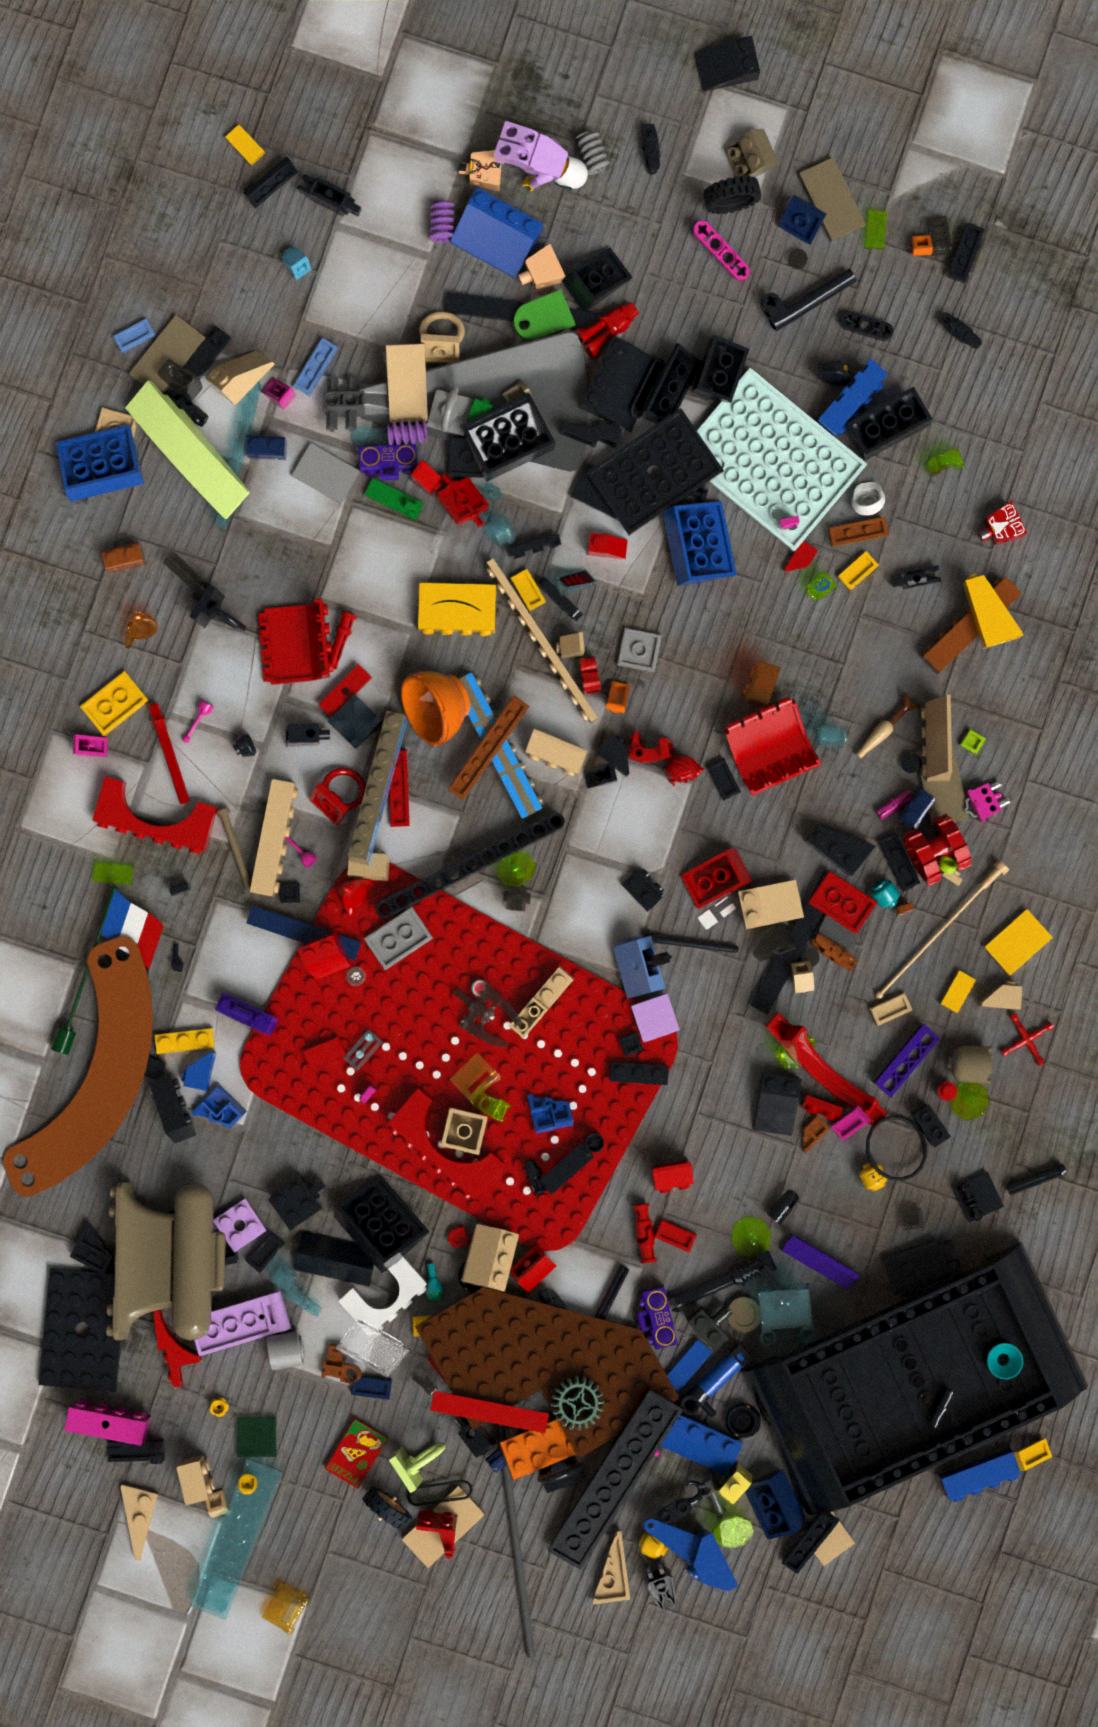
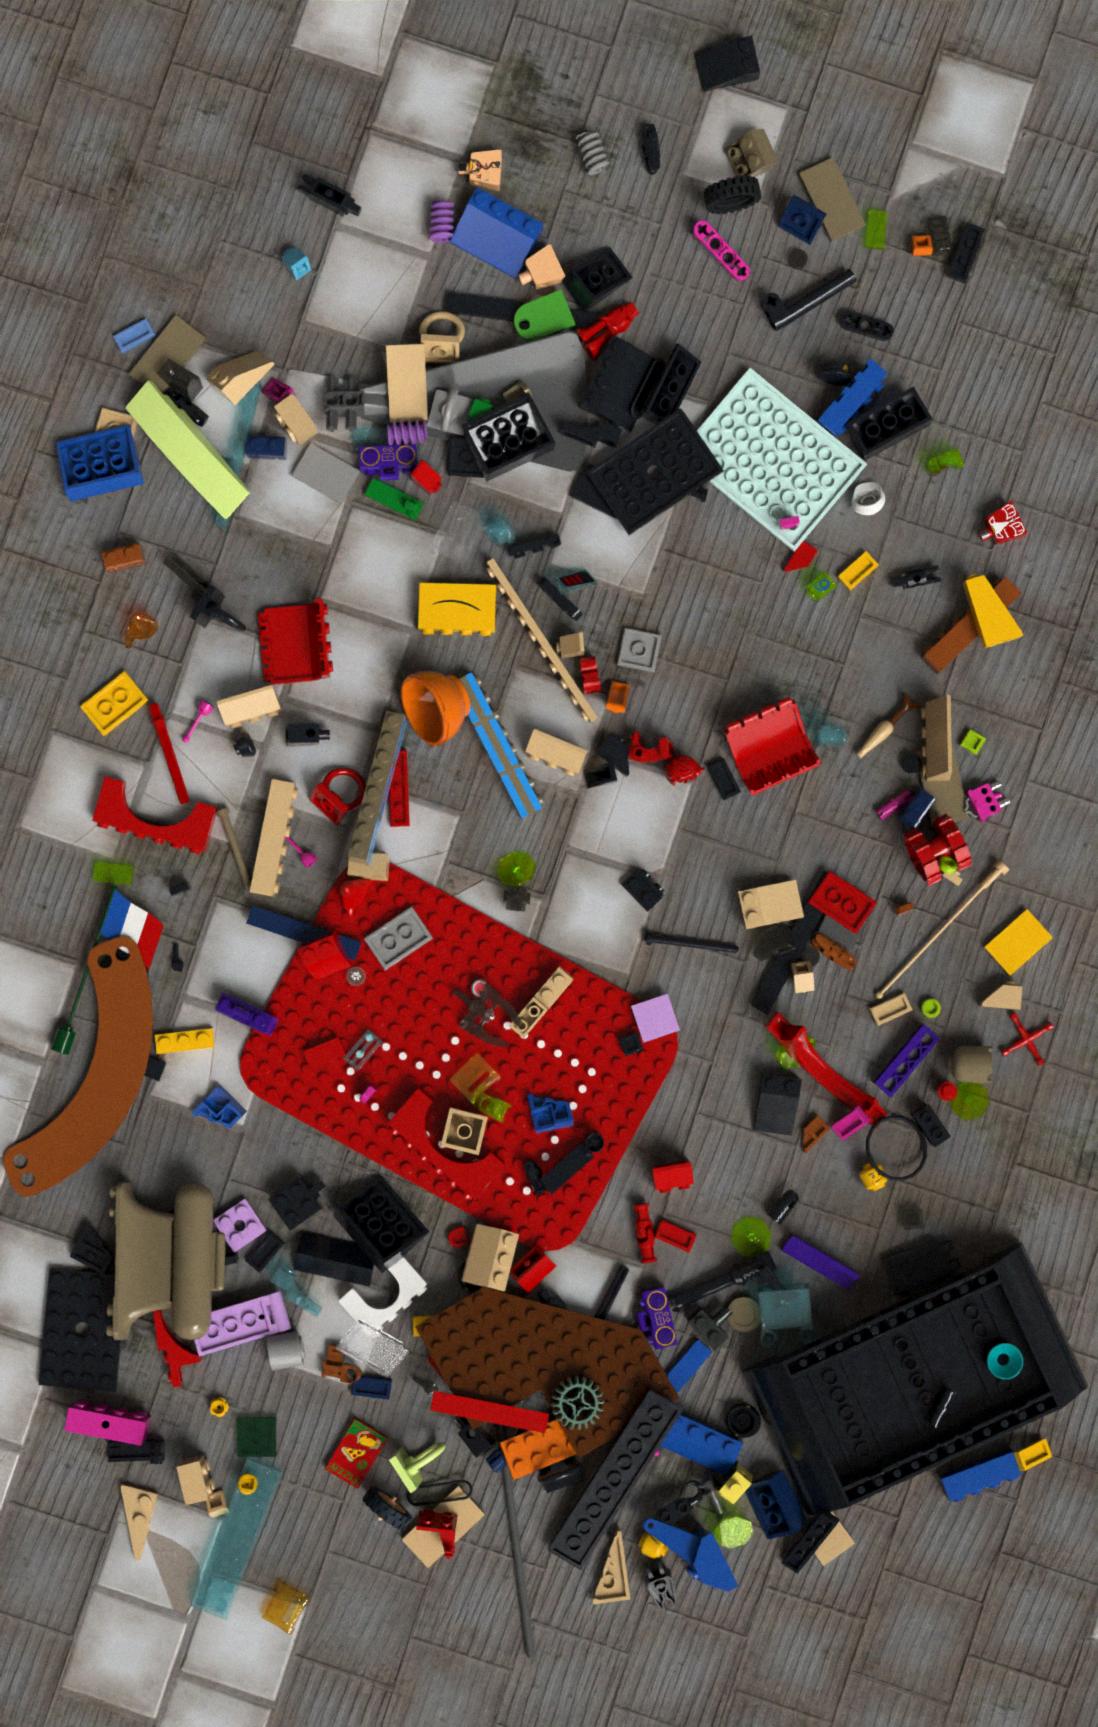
dark pink slope [73,734,108,757] -> none
black wedge [149,1073,197,1143] -> none
black hinge [181,326,231,383] -> none
blue slope [181,1052,216,1091] -> none
yellow tile [225,125,265,166] -> none
black hinge [244,156,298,208] -> none
black tile [280,883,300,903] -> none
medium blue tile [293,338,339,397] -> none
red tile [318,664,372,717] -> none
black brick [328,694,382,749] -> none
red pin [329,611,357,670] -> none
black beam [376,812,565,919] -> none
teal piece [426,1263,443,1301] -> none
red plate [436,473,490,528] -> none
dark orange tile [448,695,530,801] -> none
clear light blue plant [482,484,503,502] -> none
lavender piece [493,121,588,191] -> none
yellow tile [511,569,546,612] -> none
red slope [588,533,628,560] -> none
black plate [610,1062,669,1085] -> none
medium blue piece [613,934,672,999] -> none
blue slope [663,501,737,586] -> none
red slope [680,847,753,909] -> none
piece [680,1342,753,1418] -> none
black slope [691,335,750,403] -> none
white sticker [698,897,736,930] -> none
clear orange brick [742,660,781,708] -> none
red plate [801,1095,843,1120] -> none
black wedge [805,825,876,877] -> none
dark orange plate [828,517,889,548] -> none
teal head [871,879,900,908] -> none
black tile [878,832,921,892] -> none
black hinge [939,312,982,349] -> none
yellow tile [940,970,976,1013] -> none
black hinge [953,1171,1004,1223] -> none
black axle [1006,1163,1067,1195] -> none
none -> tan slope [216,685,282,729]
none -> tan brick [274,393,318,445]
none -> lime tile [921,998,941,1018]

